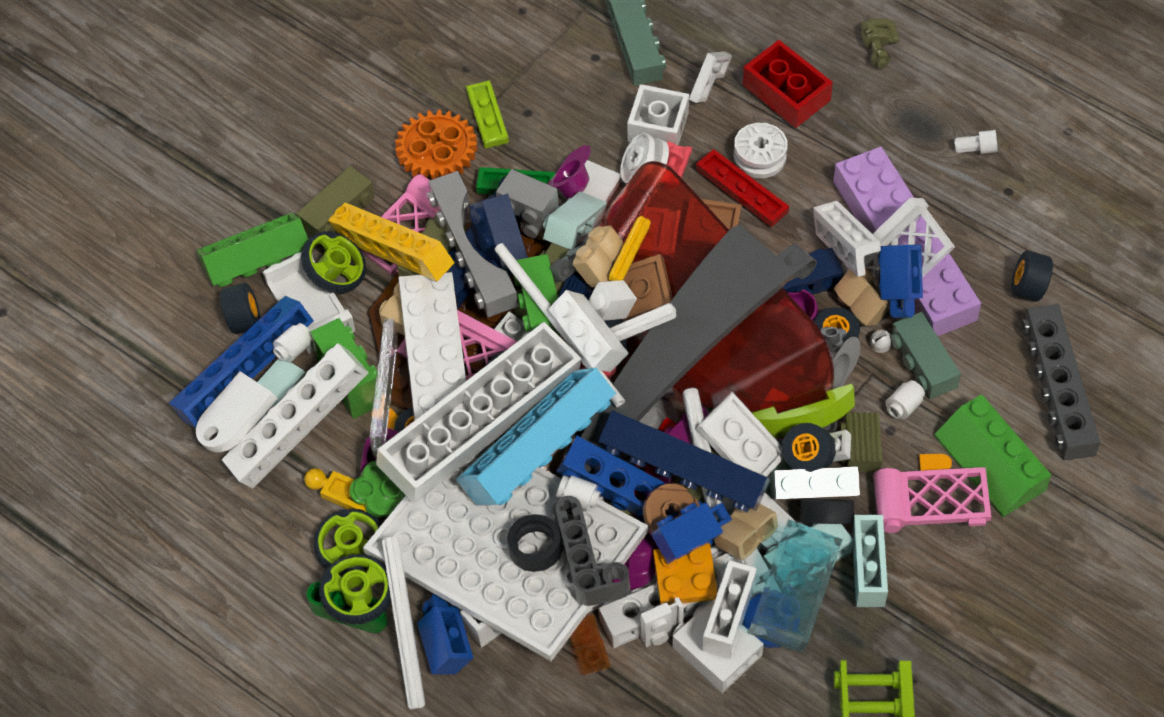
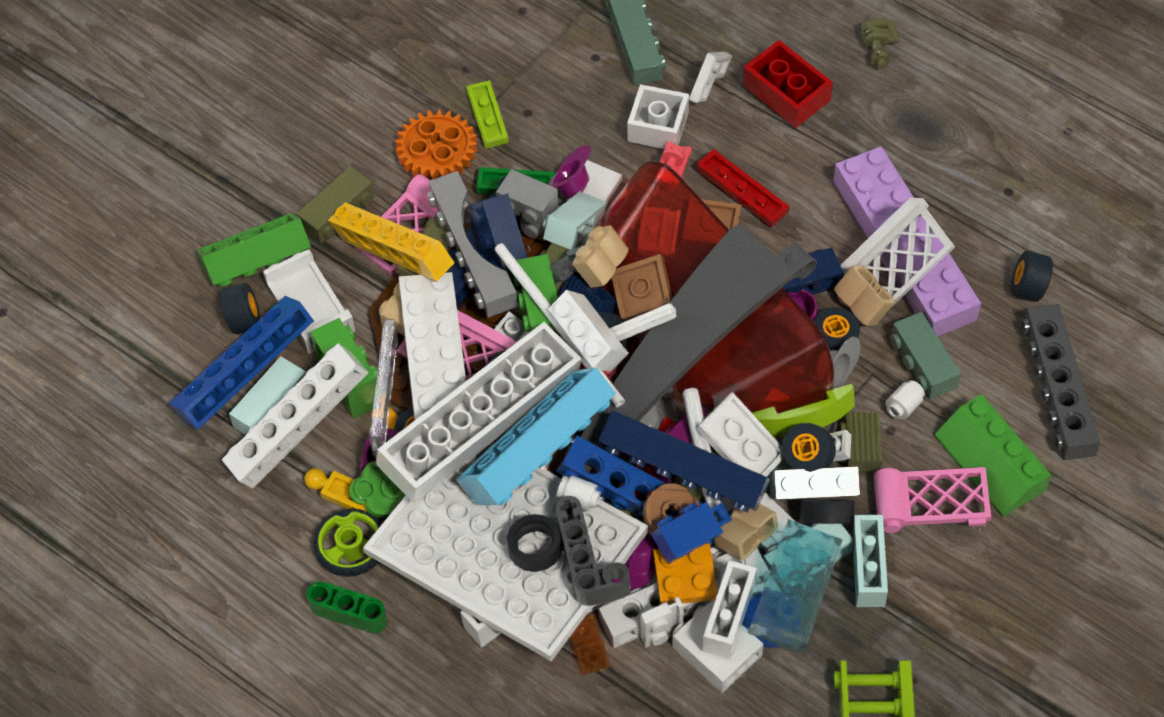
white tile [196,372,278,452] -> none
white brick [273,323,312,362] -> none
lime wheel [301,231,366,294] -> none
lime wheel [319,554,392,625] -> none
white axle [382,536,425,709] -> none
blue brick [417,594,473,674] -> none
white brick [588,280,637,321] -> none
yellow axle [608,216,651,281] -> none
white wheel [620,132,669,191] -> none
white wheel [734,123,787,178] -> none
white fence [813,201,881,277] -> none
dark grey plate [817,327,847,351] -> none
white hinge [870,329,891,353] -> none
blue brick [878,245,923,318] -> none
light orange piece [919,454,952,471] -> none
white piece [955,130,998,154] -> none

